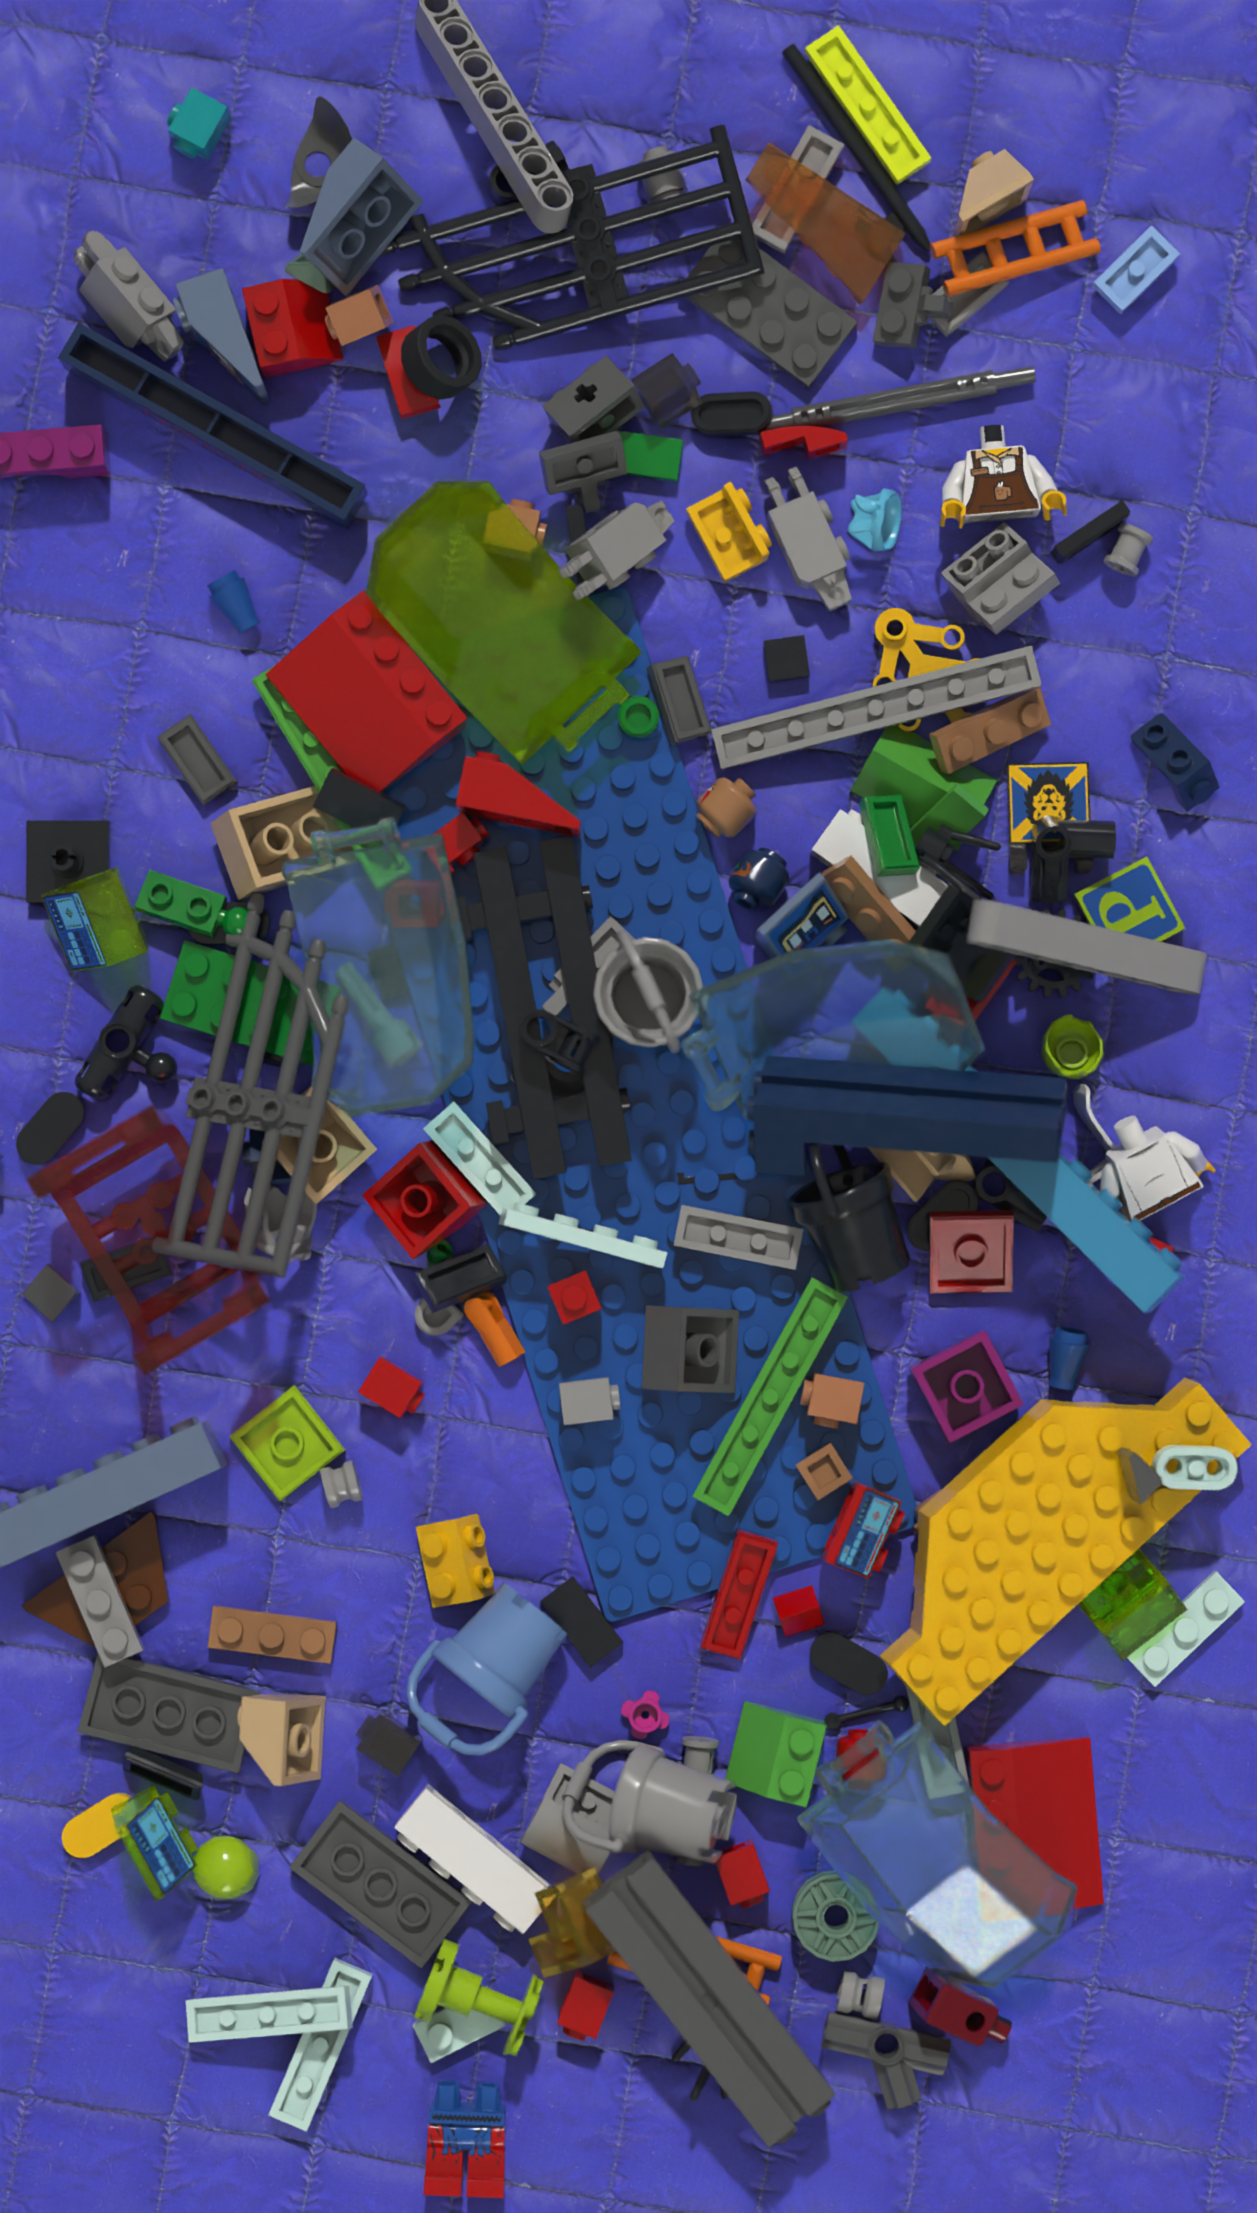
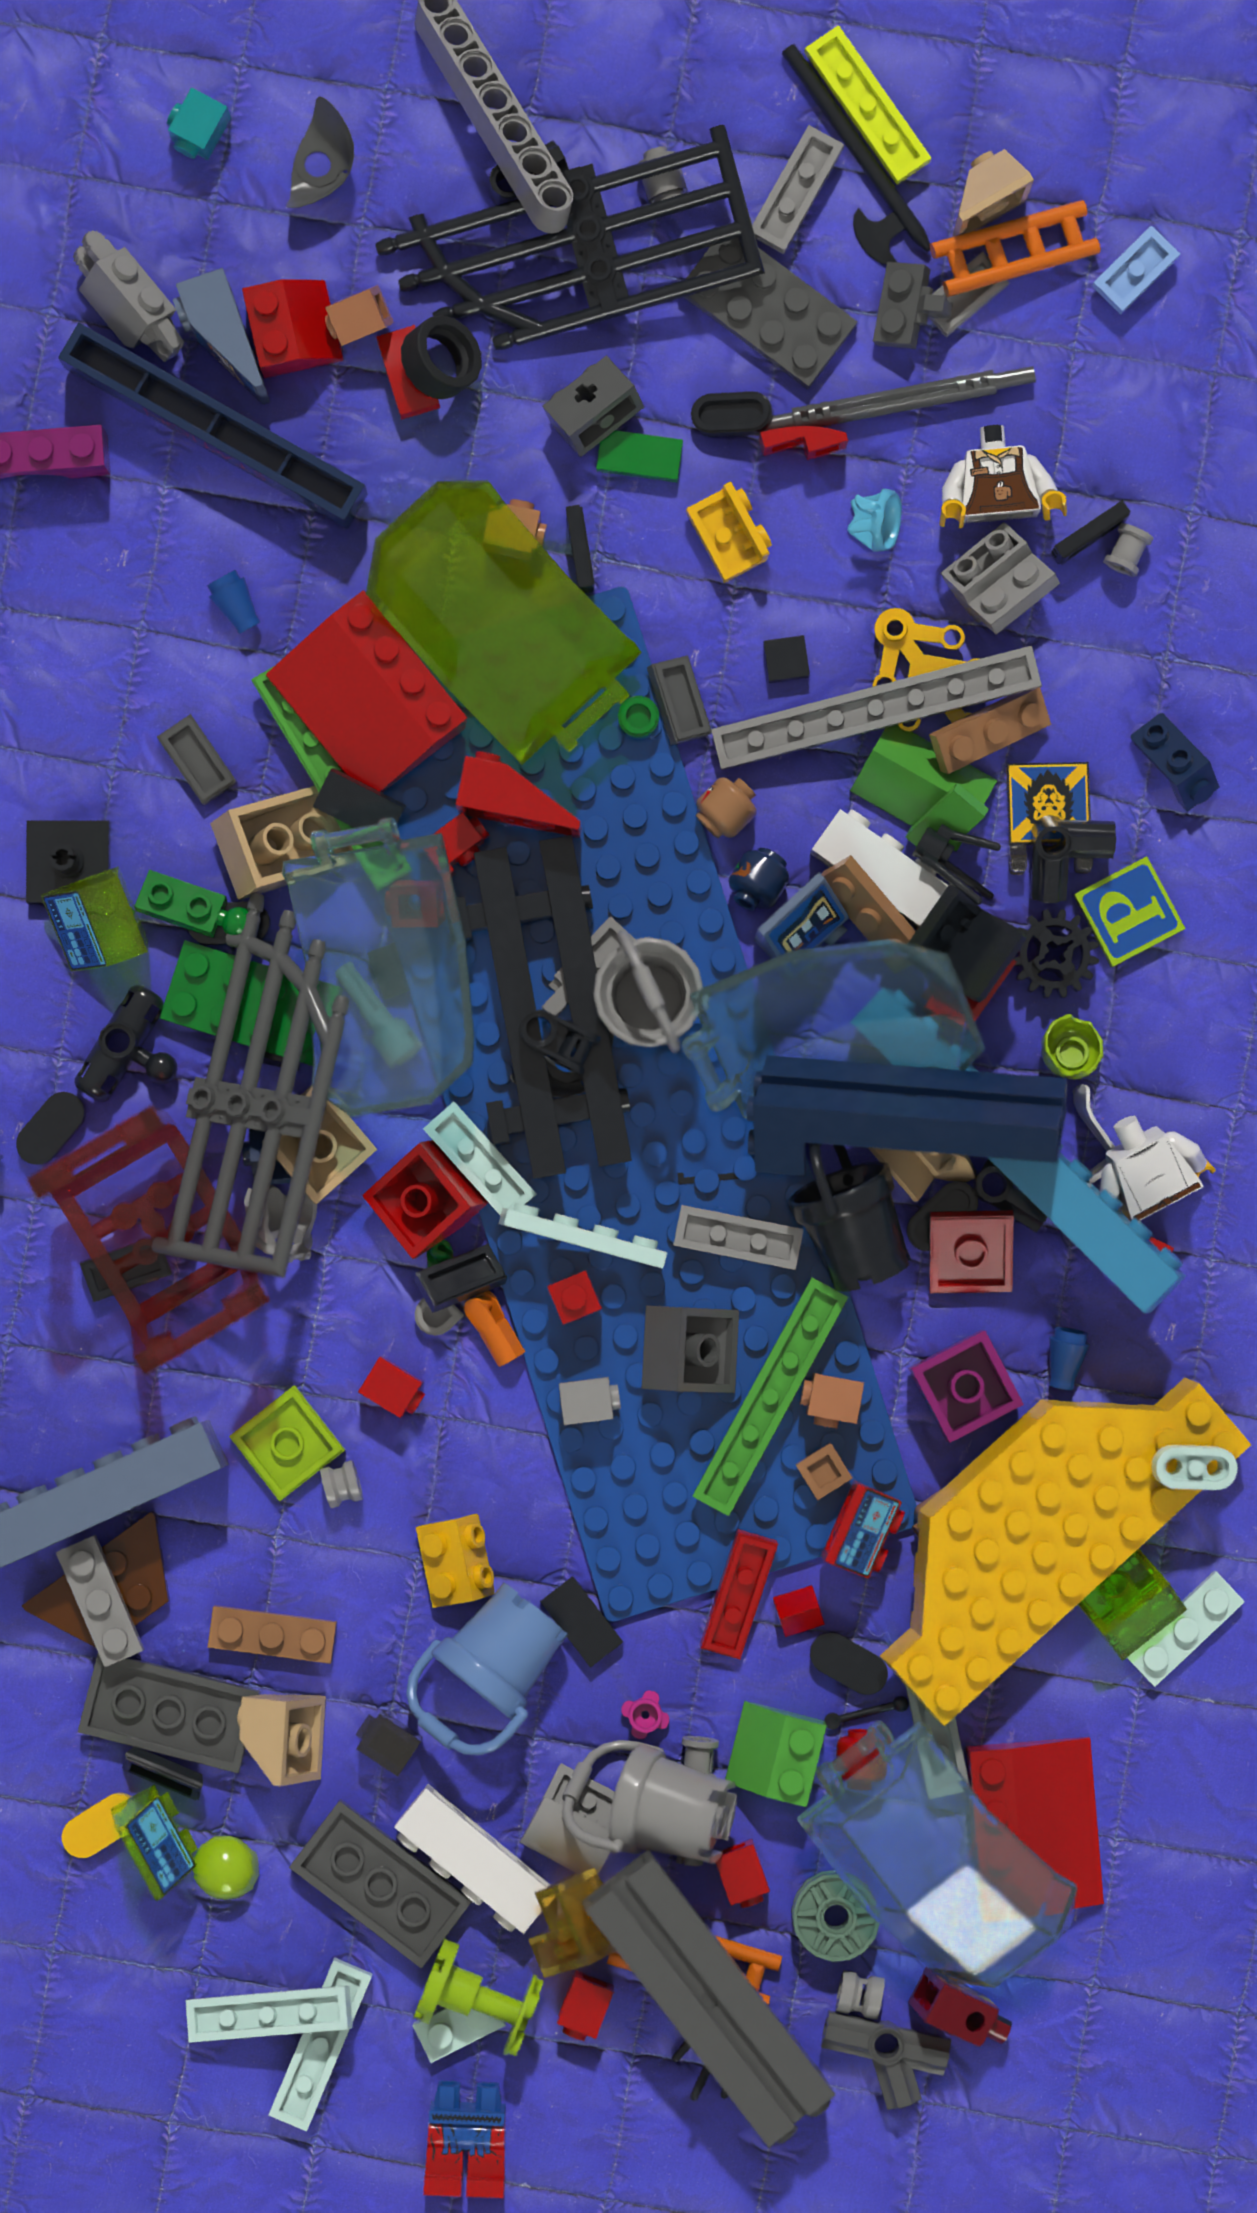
dark grey slope [22,1264,80,1322] -> none
sand green slope [285,254,336,293] -> none
sand blue slope [300,138,424,296] -> none
dark grey hinge [539,431,628,514] -> none
light grey hinge [558,501,674,600] -> none
clear smoke brick [631,353,702,429] -> none
clear orange wing [745,142,906,304] -> none
light grey hinge [764,466,852,611] -> none
green tile [859,795,920,877] -> none
light grey beam [967,900,1207,995] -> none
dark grey slope [1118,1448,1162,1504] -> none

